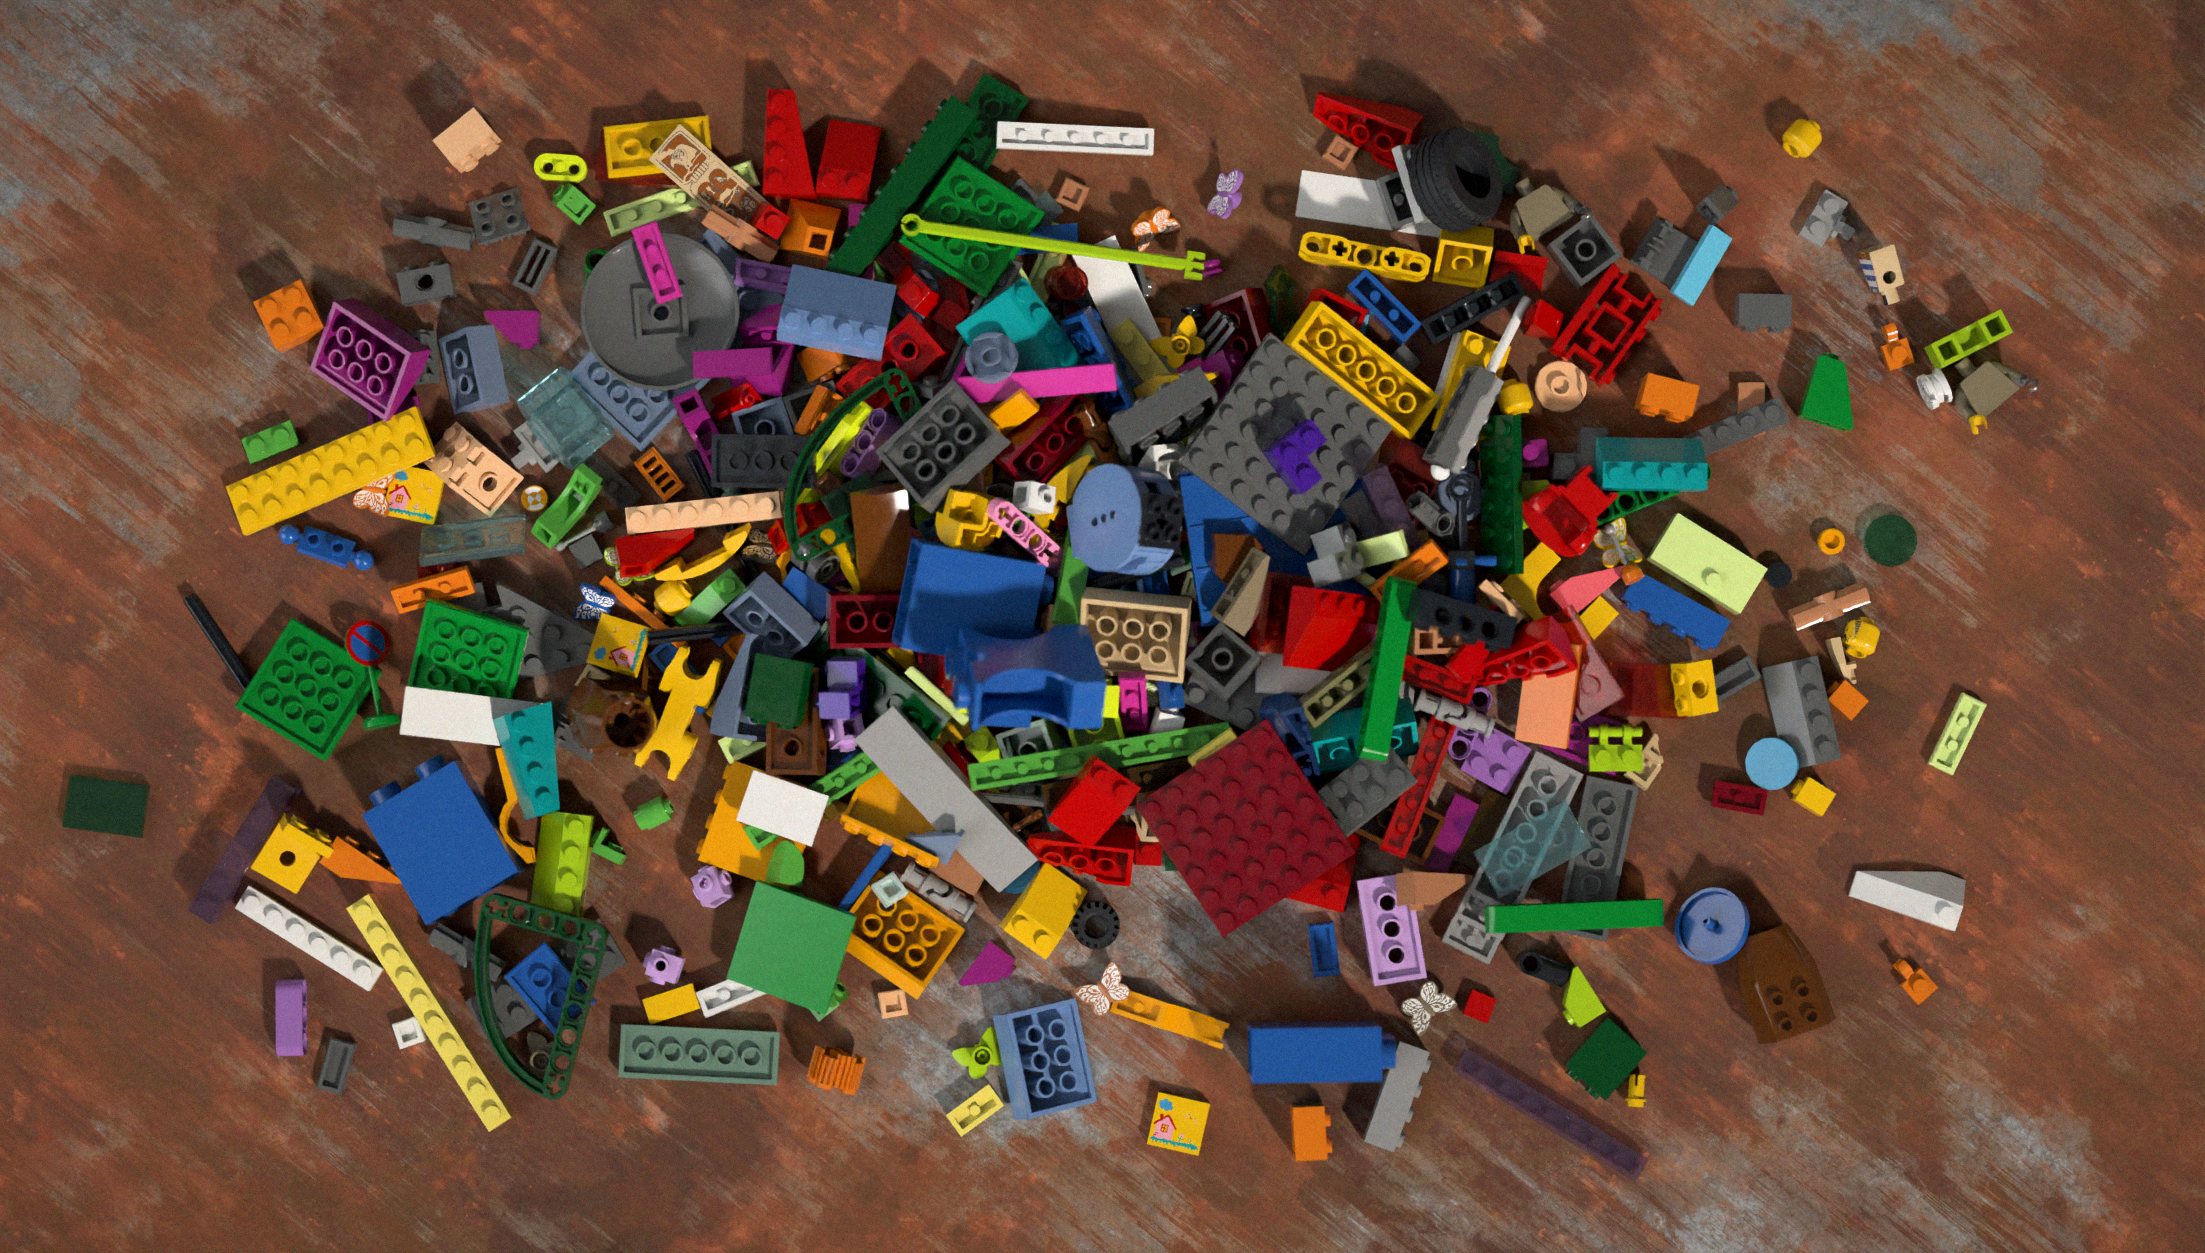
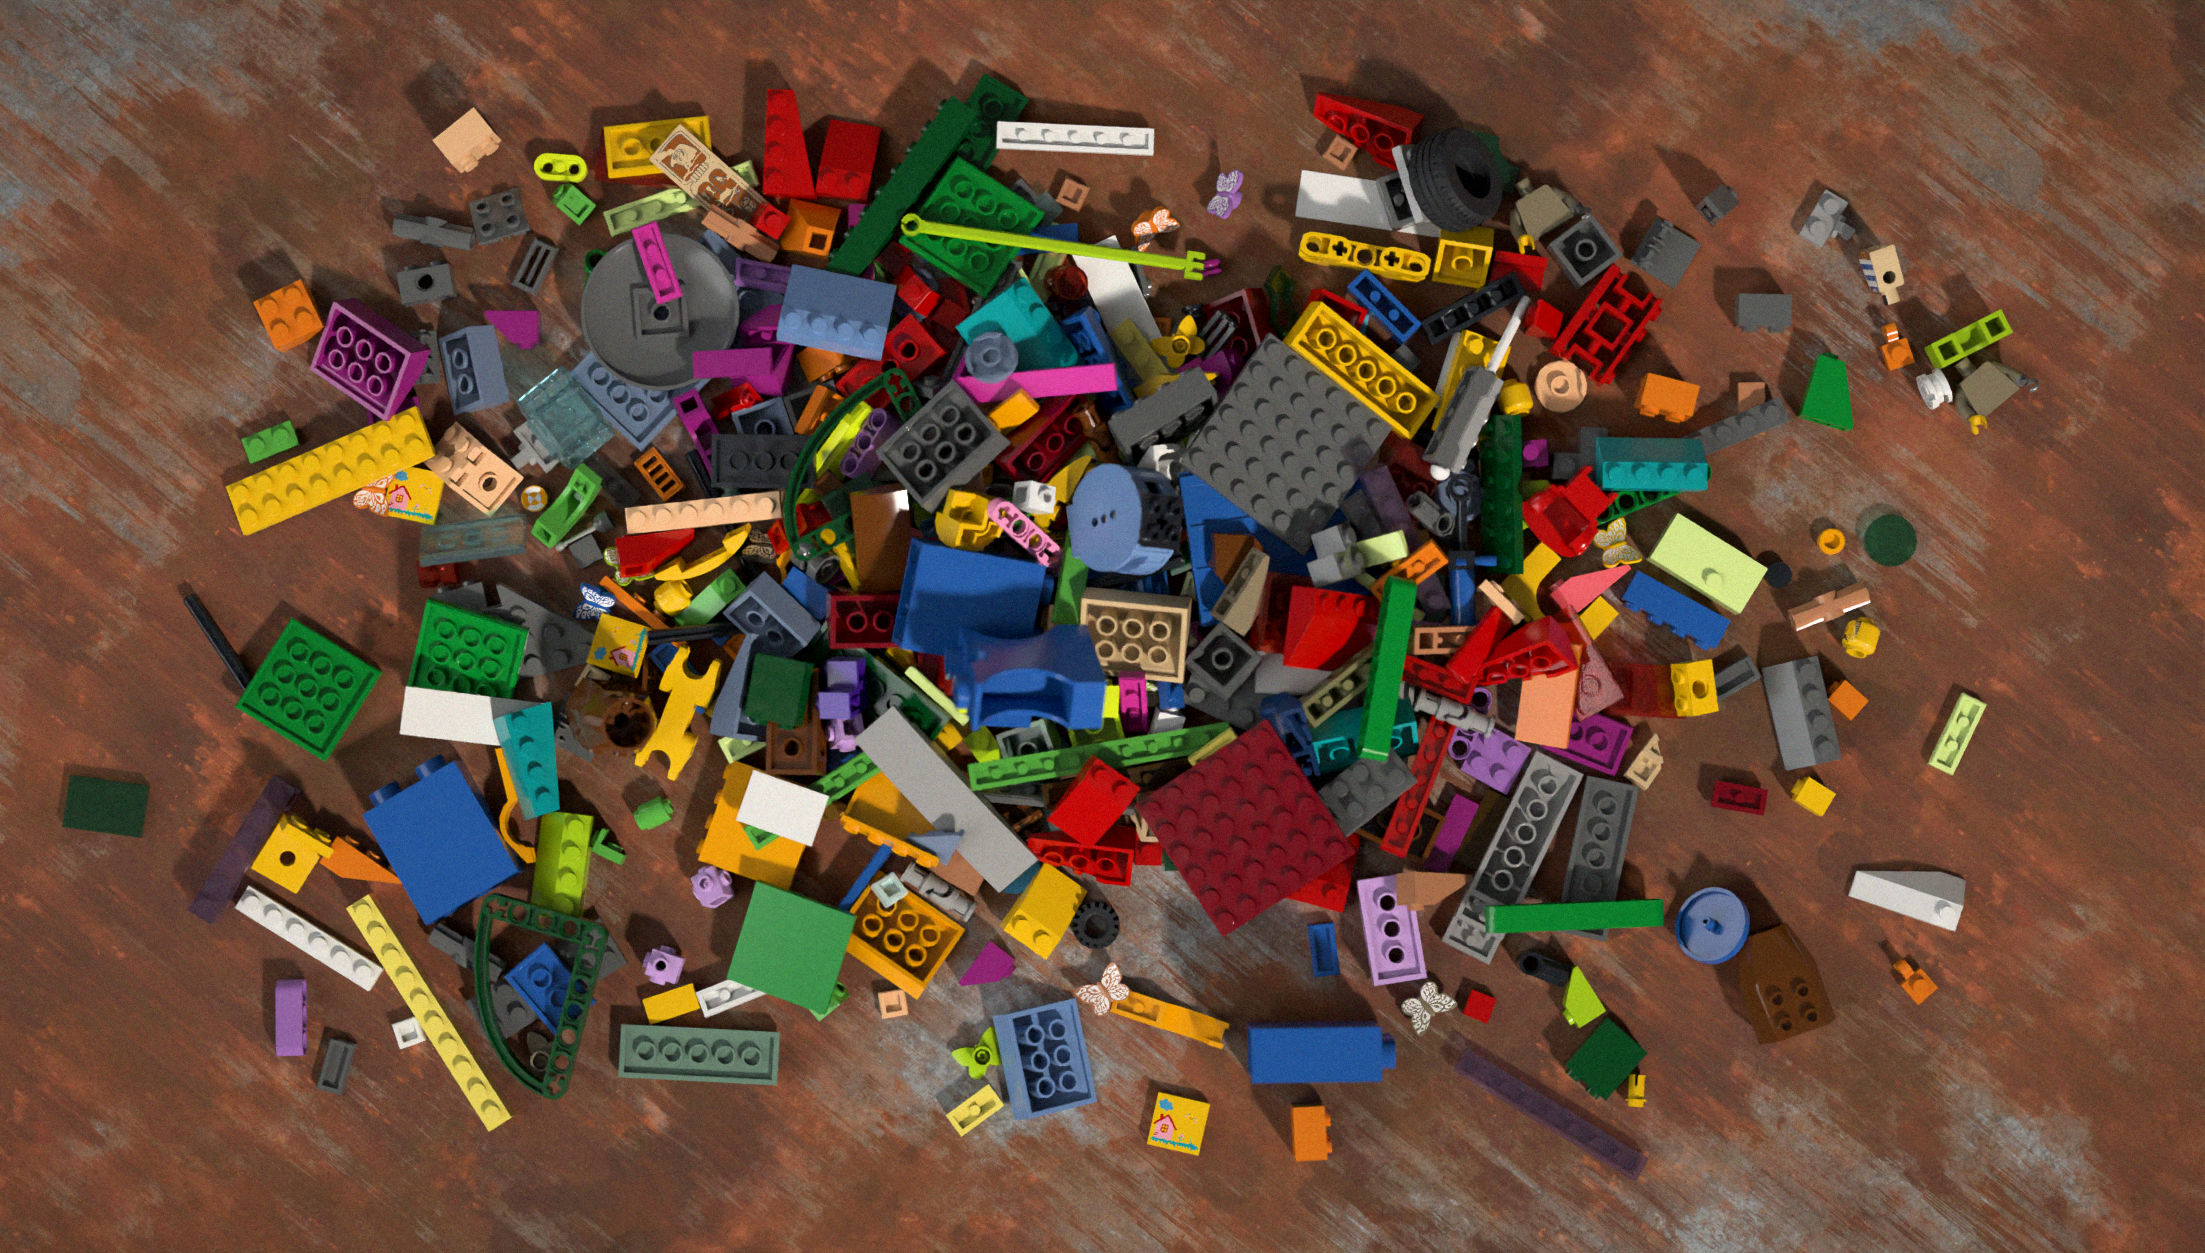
blue plate [278,524,374,570] -> none
piece [345,620,401,730] -> none
orange plate [390,566,476,614] -> none
bright green brick [765,841,804,887] -> none
orange brick [807,1045,866,1095] -> none
red tile [942,741,979,779] -> none
dark purple brick [1262,419,1327,495] -> none
light grey brick [1362,1040,1432,1152] -> none
black brick [1405,590,1518,653] -> none
clear light blue tile [1473,801,1592,898] -> none
lime plate [1588,724,1643,772] -> none
hinge [1604,524,1645,585] -> none
medium azure tile [1670,225,1732,306] -> none
dark azure tile [1745,737,1799,790] -> none
yellow head [1782,119,1822,158] -> none
tan slope [1825,637,1856,684] -> none

